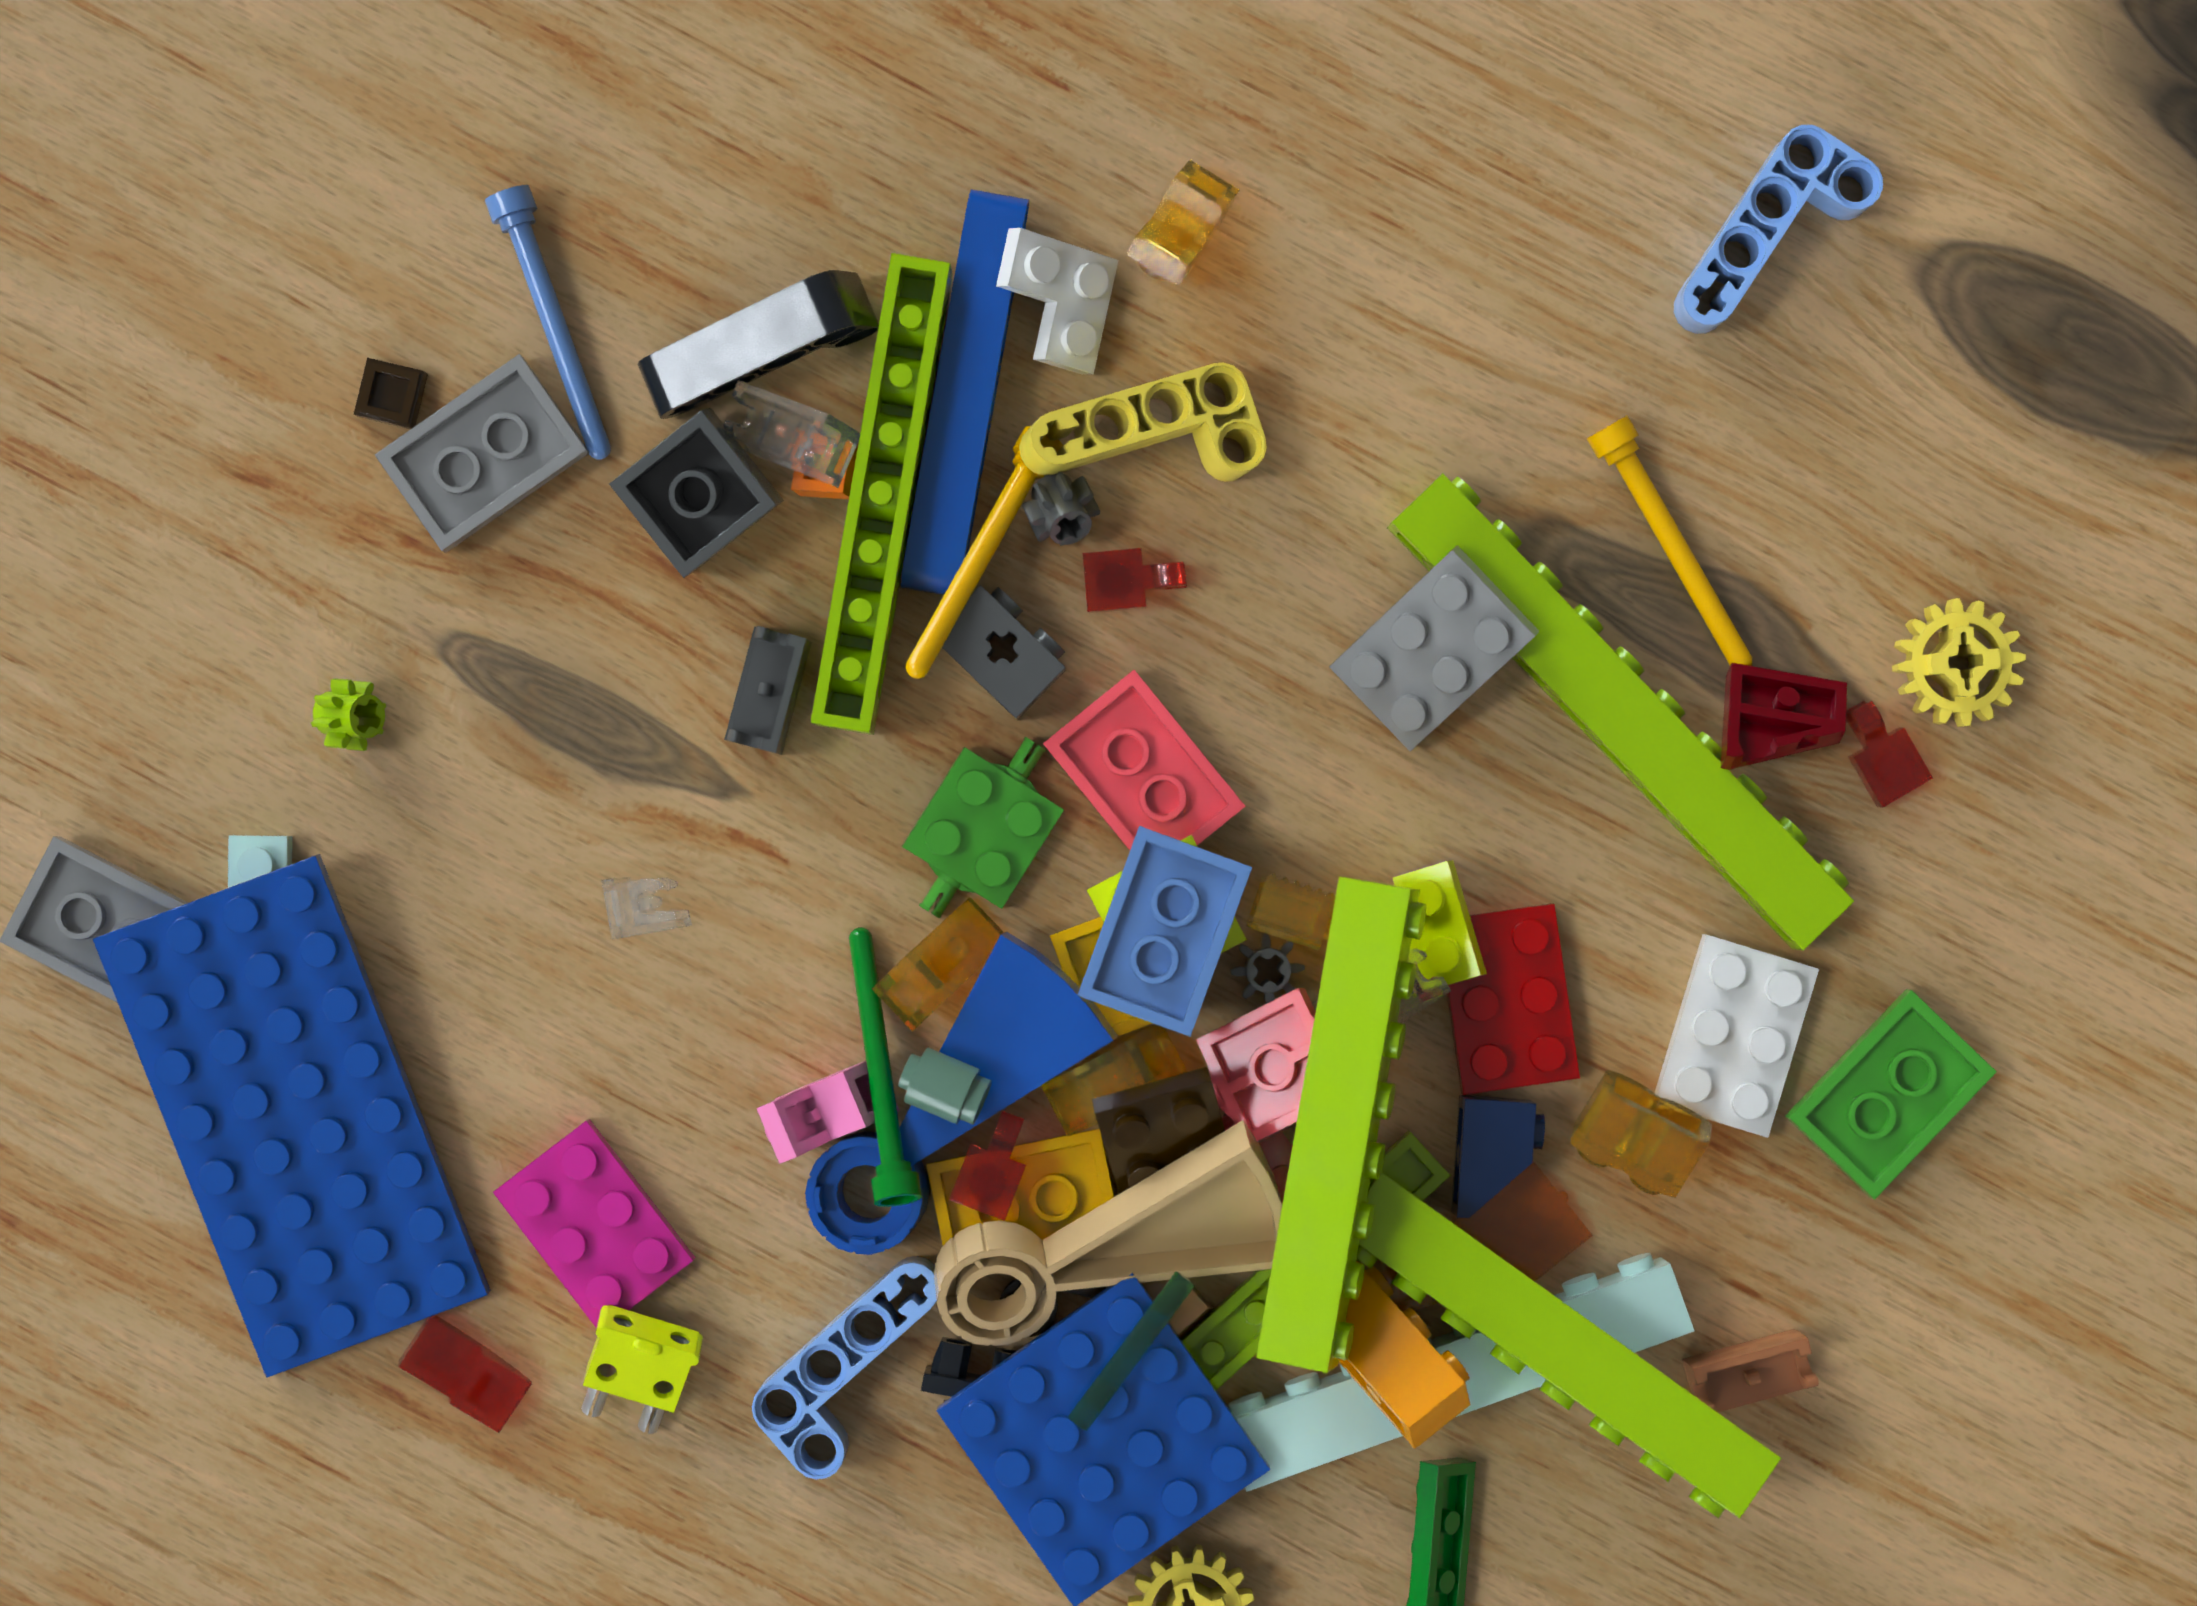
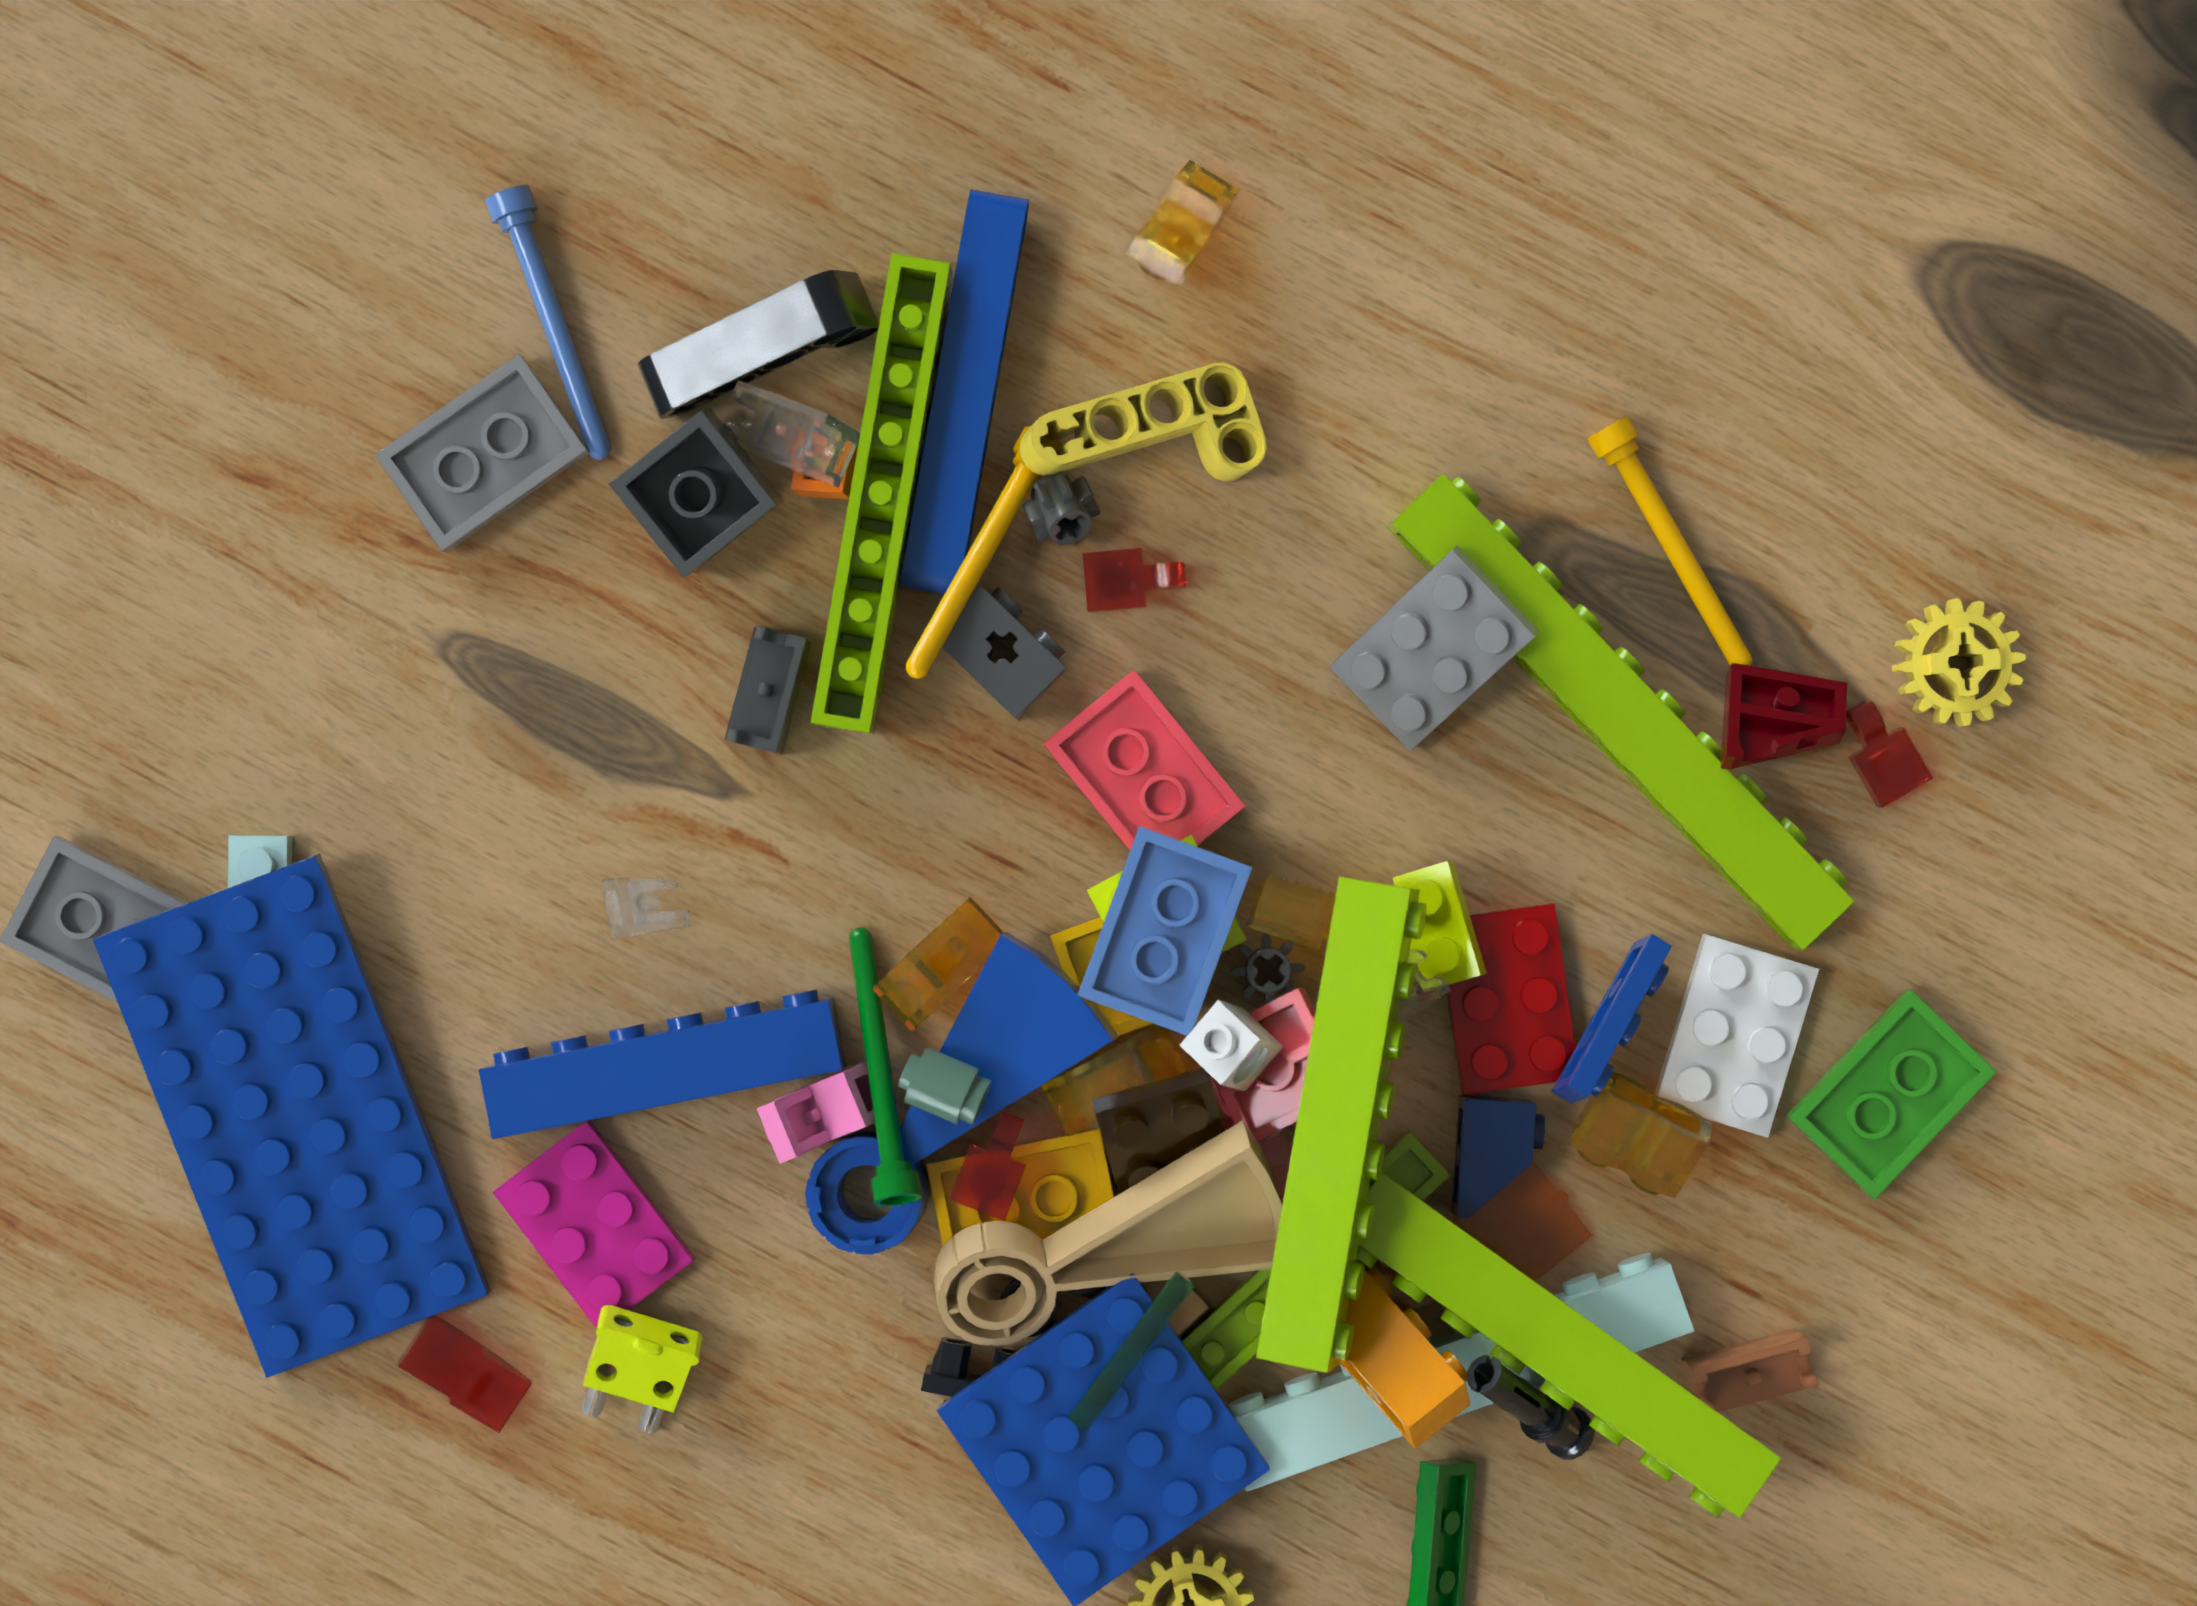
lime gear [311,678,387,751] -> none
dark brown tile [354,357,428,430] -> none
light blue beam [752,1256,937,1480] -> none
bright green plate [902,737,1064,918] -> none
white plate [996,228,1119,374] -> none
light blue beam [1674,125,1883,334] -> none
none -> blue brick [478,989,846,1139]
none -> white brick [1179,1000,1284,1091]
none -> black pin [1466,1355,1595,1460]
none -> blue plate [1551,934,1672,1104]

